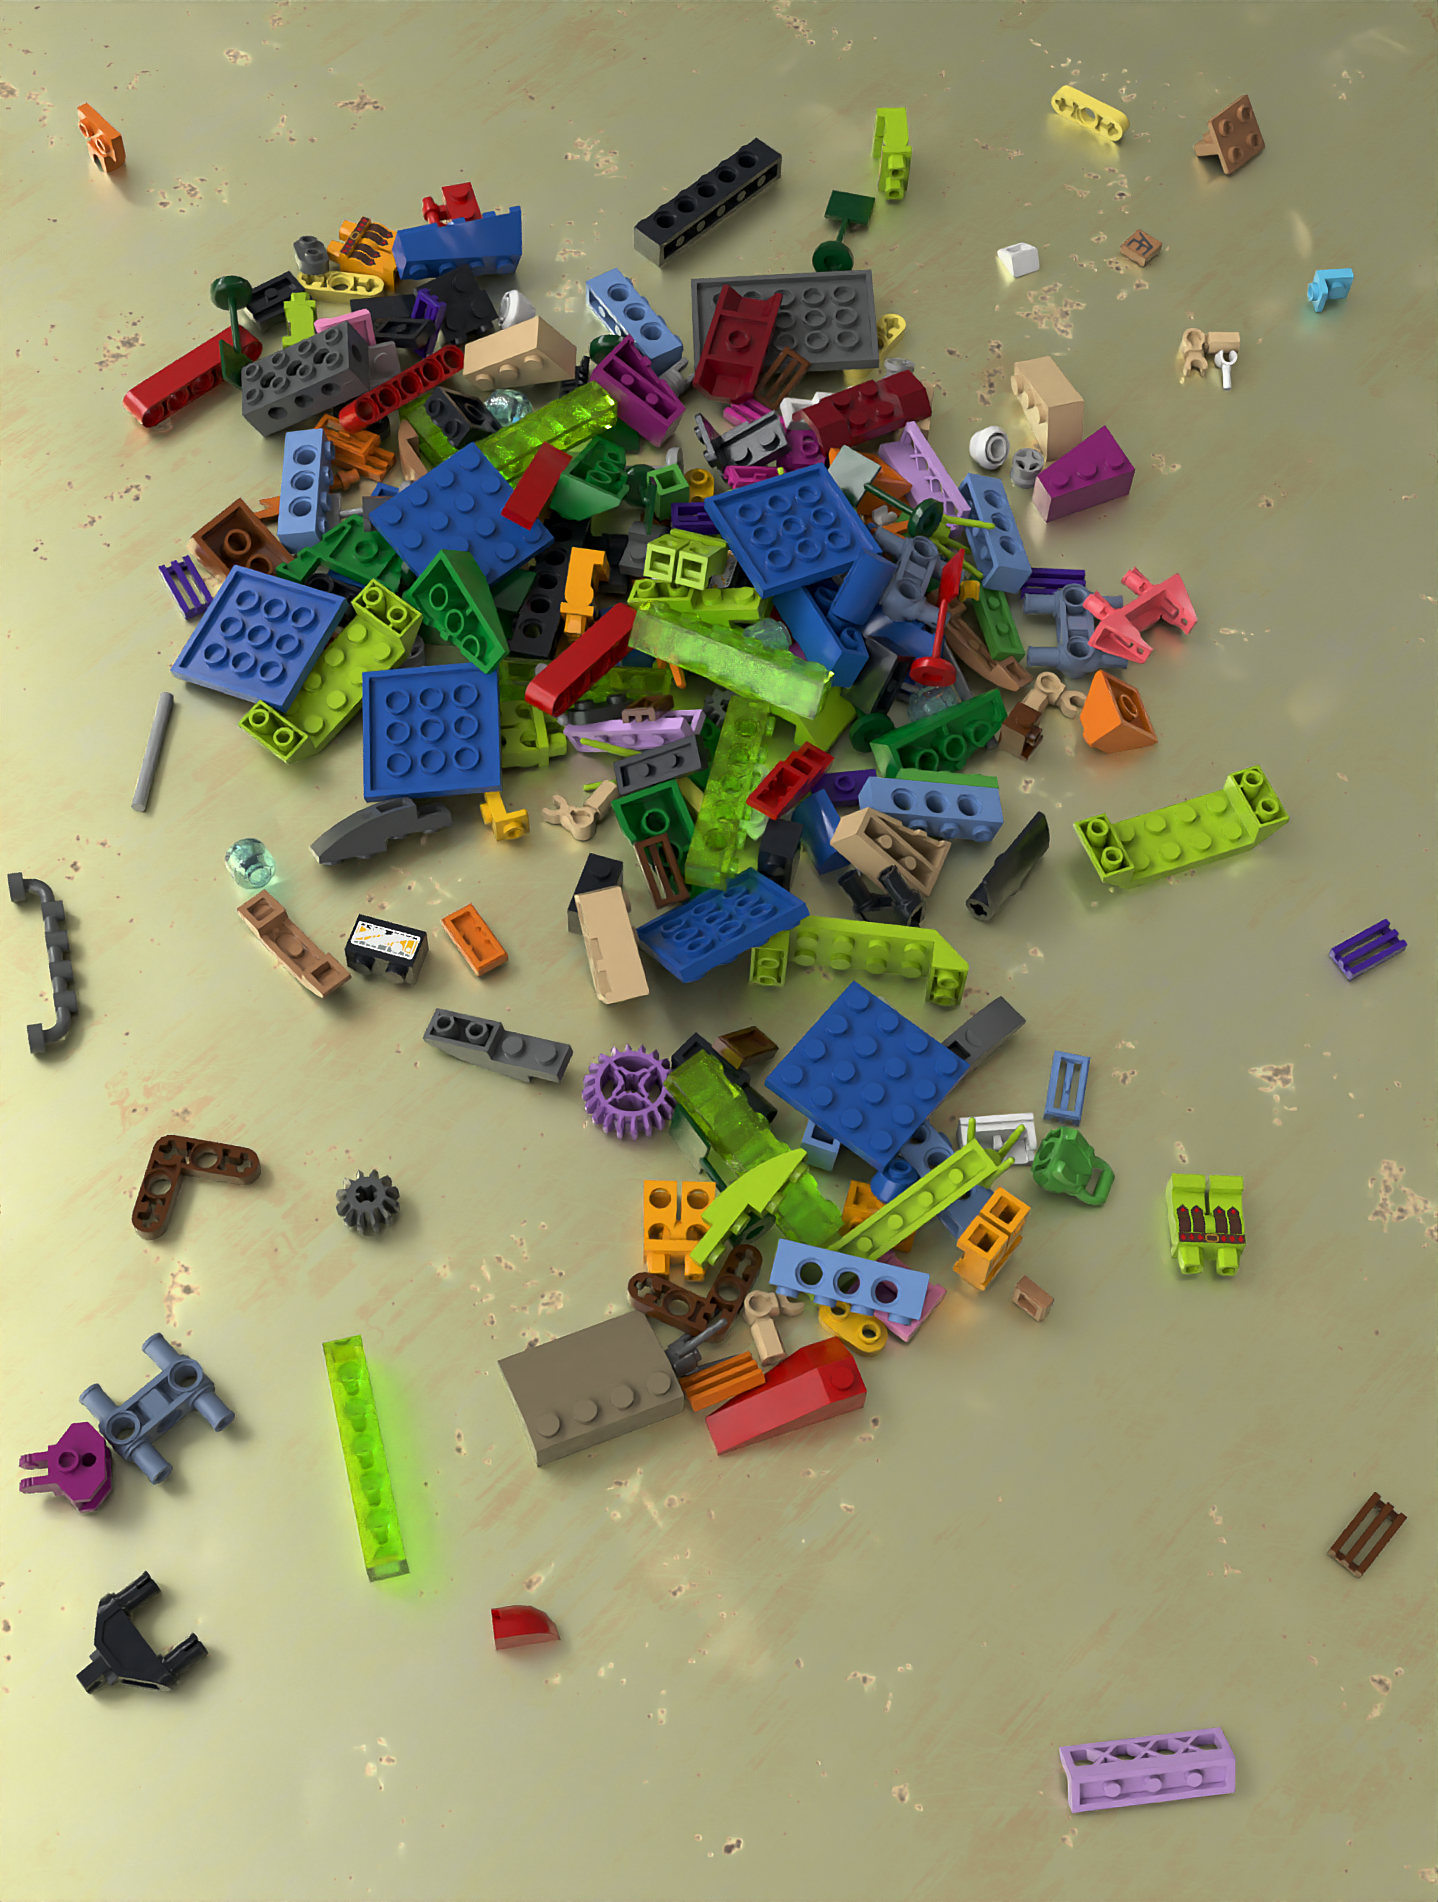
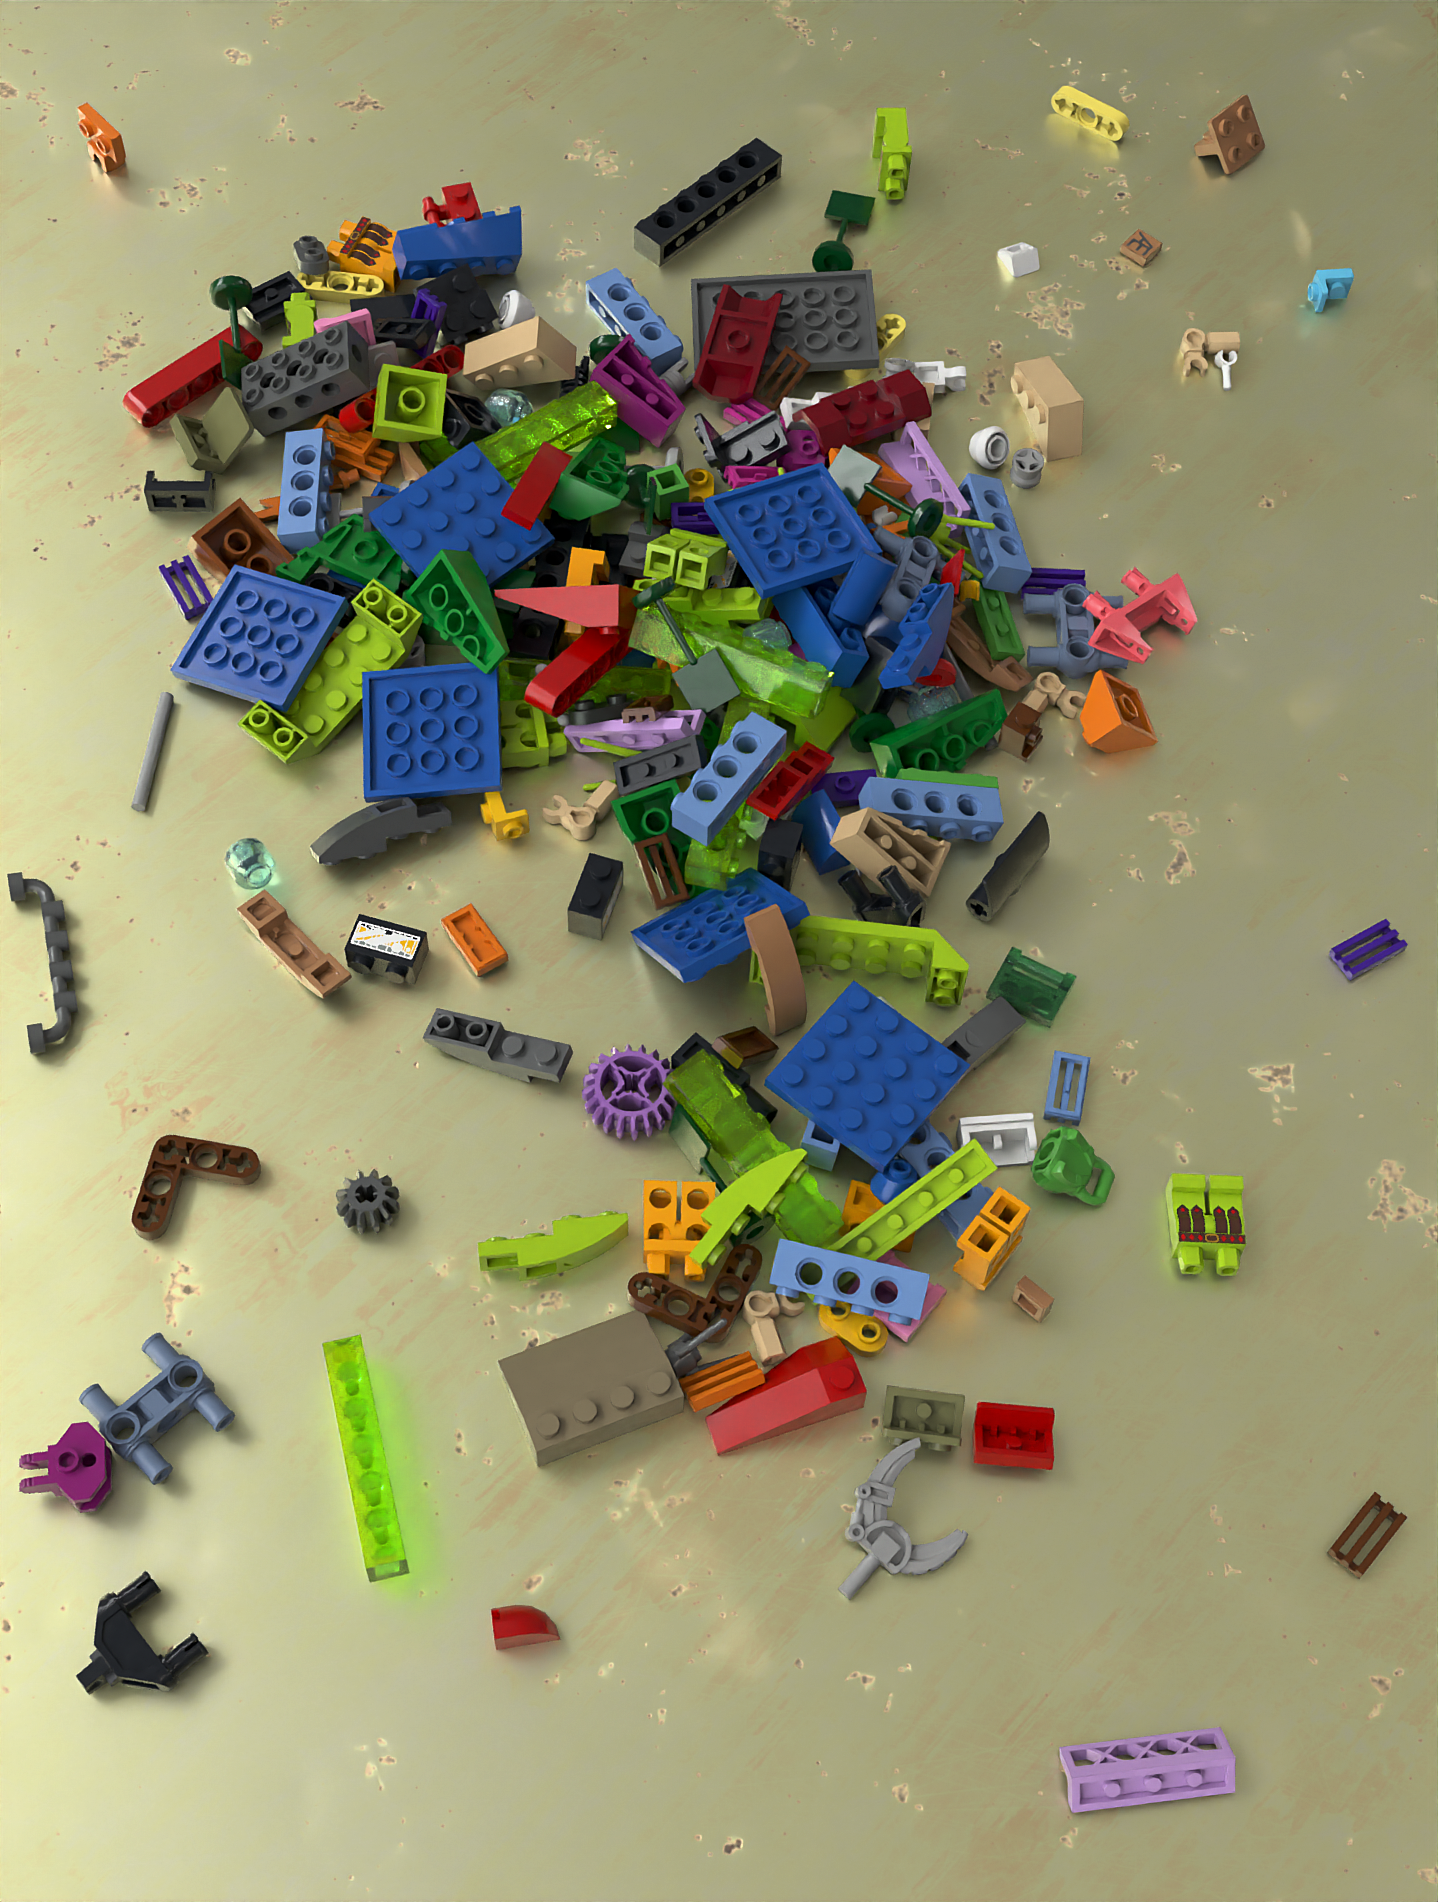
tan wedge [574,885,650,1004] -> none
lime plant [967,1117,1025,1189] -> none
magenta wedge [1031,425,1135,523] -> none
lime slope [1073,765,1290,889] -> none
none -> black hinge [144,471,216,512]
none -> olive bracket [169,387,254,475]
none -> lime slope [372,363,447,443]
none -> lime slope [478,1211,628,1281]
none -> wedge [495,584,642,636]
none -> piece [631,576,741,714]
none -> medium blue brick [671,711,787,846]
none -> medium nougat slope [744,904,807,1037]
none -> light grey bar [838,1437,968,1600]
none -> blue slope [878,582,954,689]
none -> olive bracket [881,1385,965,1452]
none -> white plate [913,361,966,393]
none -> red bracket [972,1402,1055,1470]
none -> clear green plate [986,947,1077,1028]

